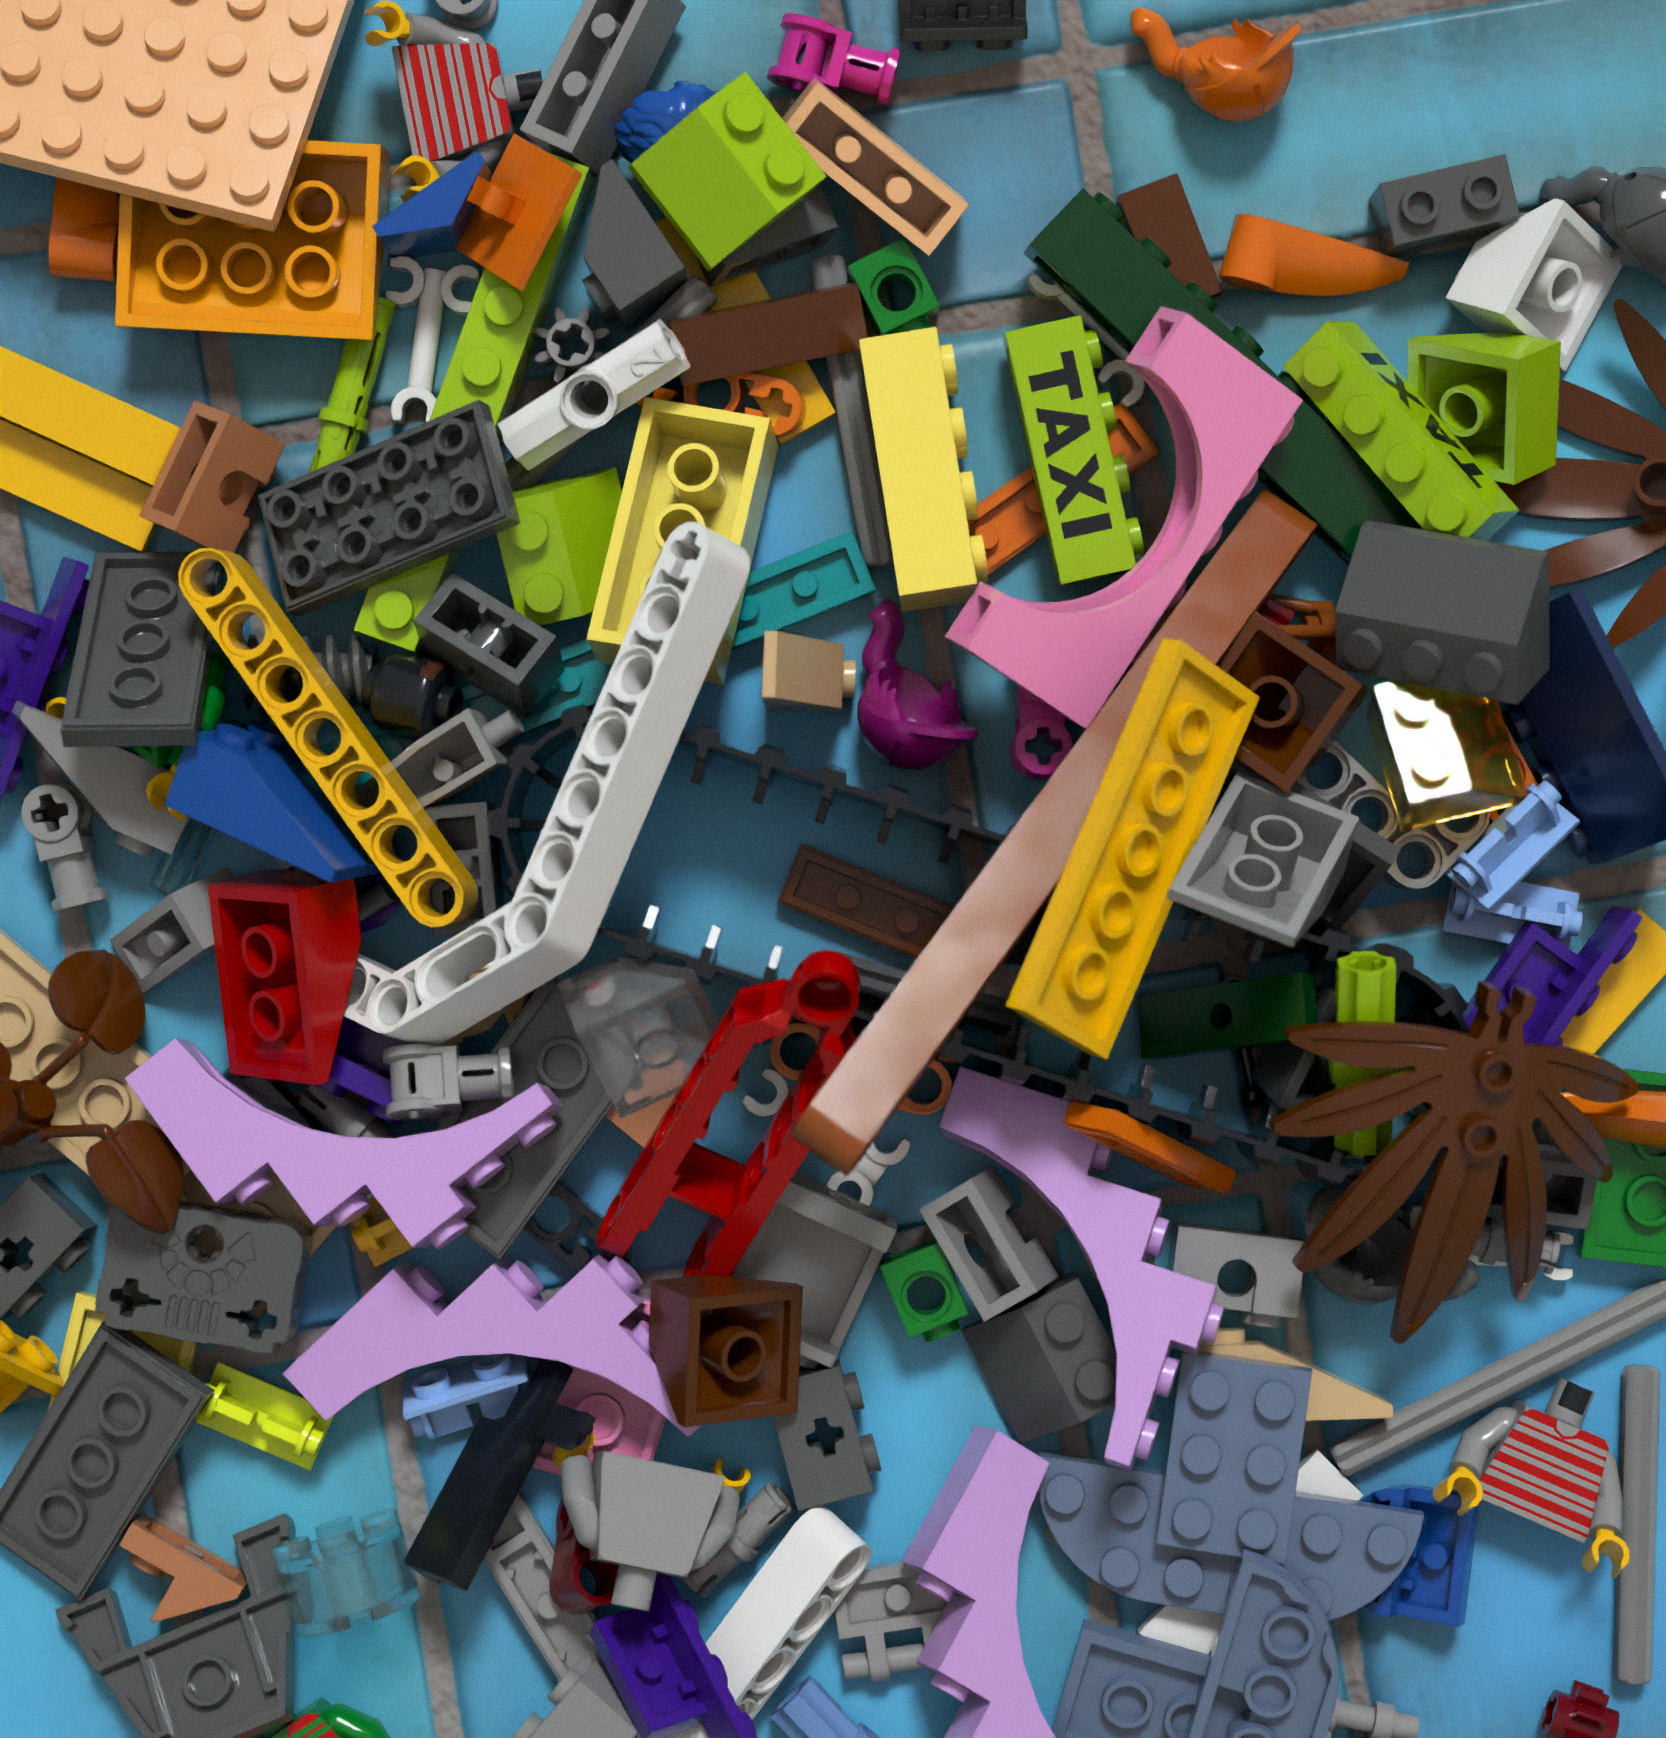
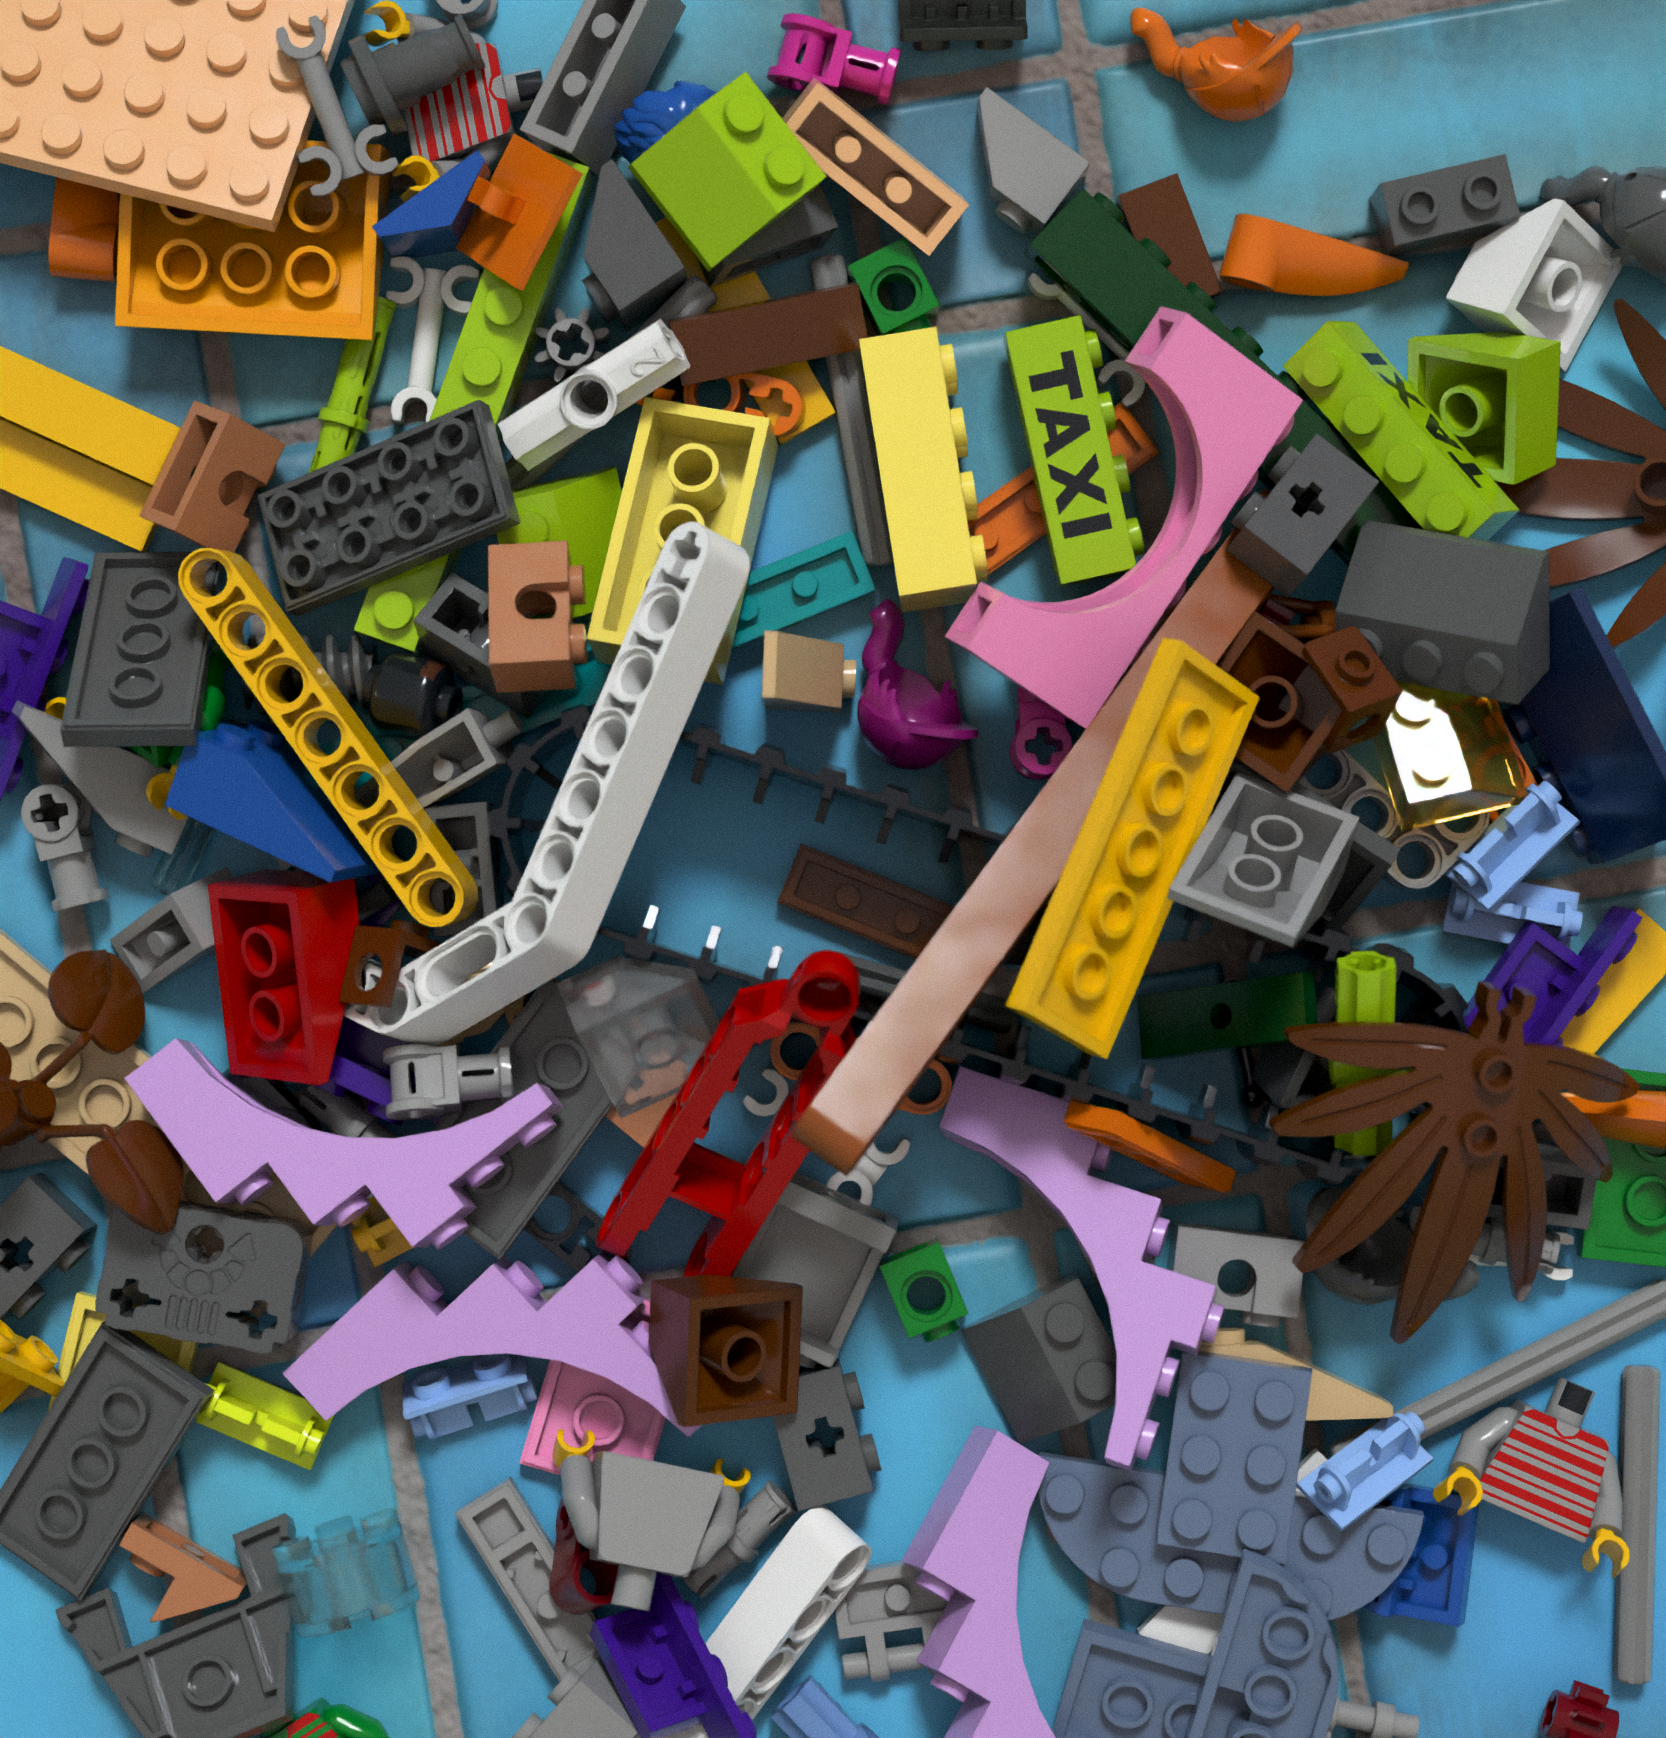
black piece [403,1358,596,1592] -> none
light grey brick [919,1166,1058,1322] -> none
none -> light grey bar [276,15,399,198]
none -> reddish brown bracket [339,920,442,1008]
none -> dark grey piece [341,14,485,137]
none -> nougat brick [488,541,587,693]
none -> light grey slope [977,87,1090,235]
none -> dark grey brick [1226,434,1379,598]
none -> light blue hinge [1296,1411,1434,1531]
none -> reddish brown bracket [1302,626,1403,754]

